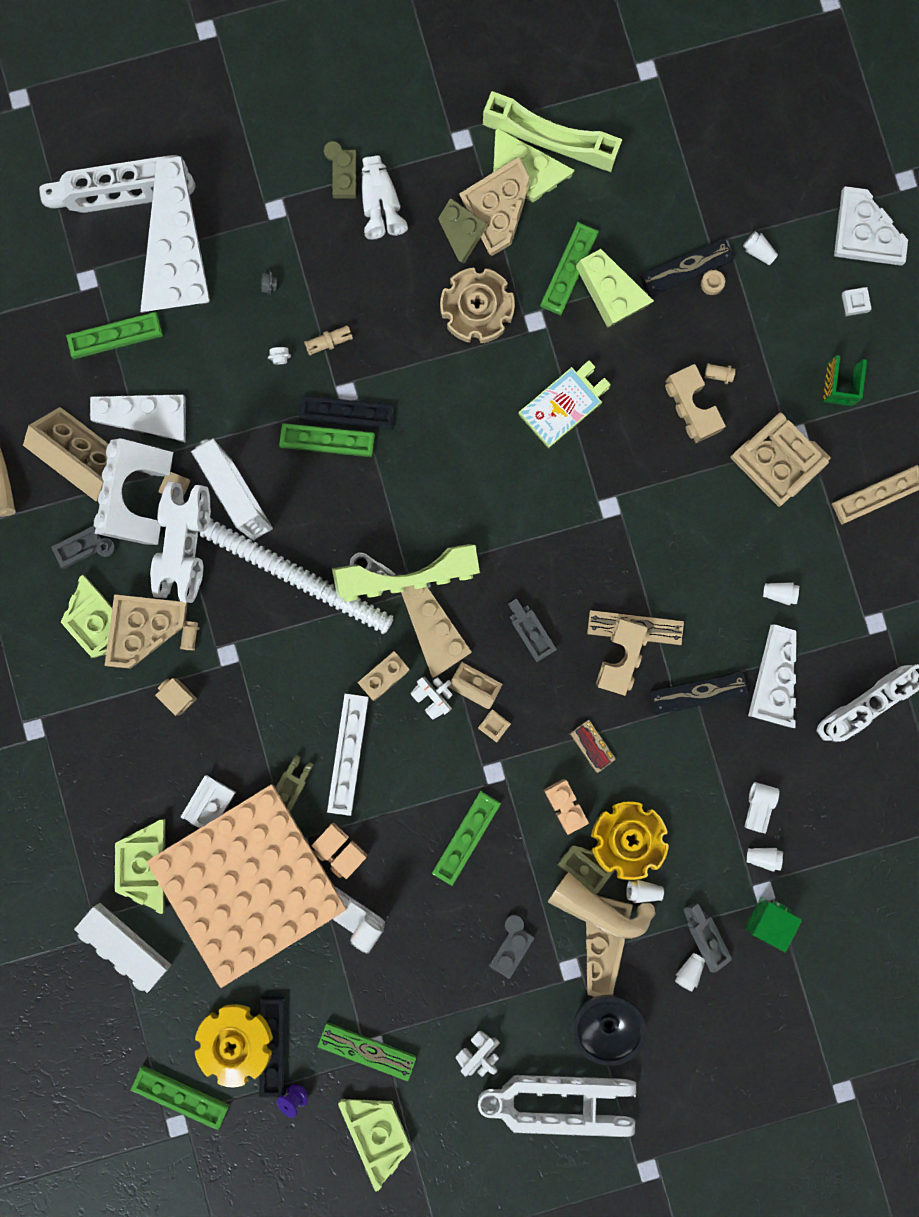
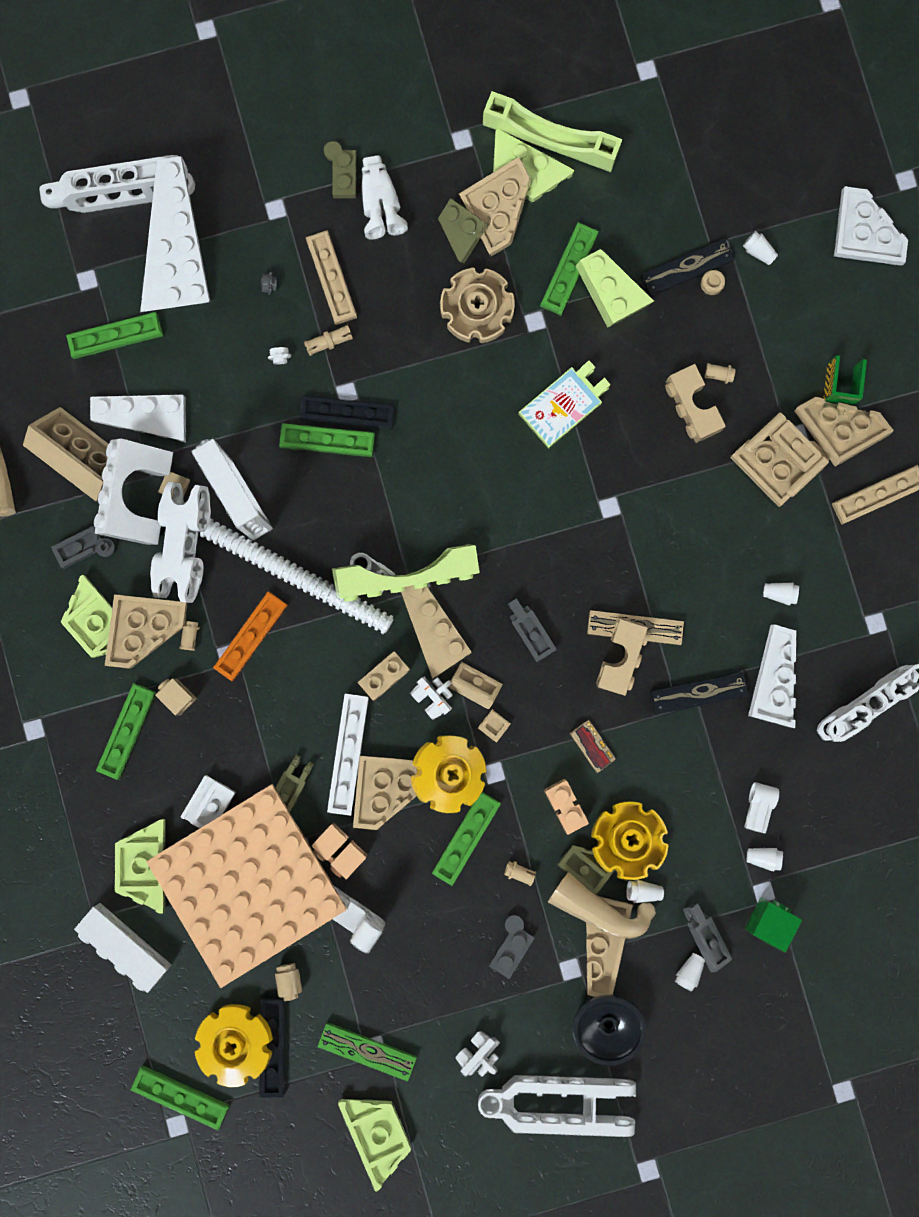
dark purple wheel [277,1084,308,1118] -> none
white tile [842,287,871,316] -> none
none -> bright green tile [96,683,157,780]
none -> orange tile [213,591,288,681]
none -> tan brick [275,963,303,1001]
none -> tan tile [306,230,357,325]
none -> tan plate [353,755,417,830]
none -> yellow piece [411,735,486,813]
none -> tan pin [504,861,536,886]
none -> tan plate [794,397,894,467]

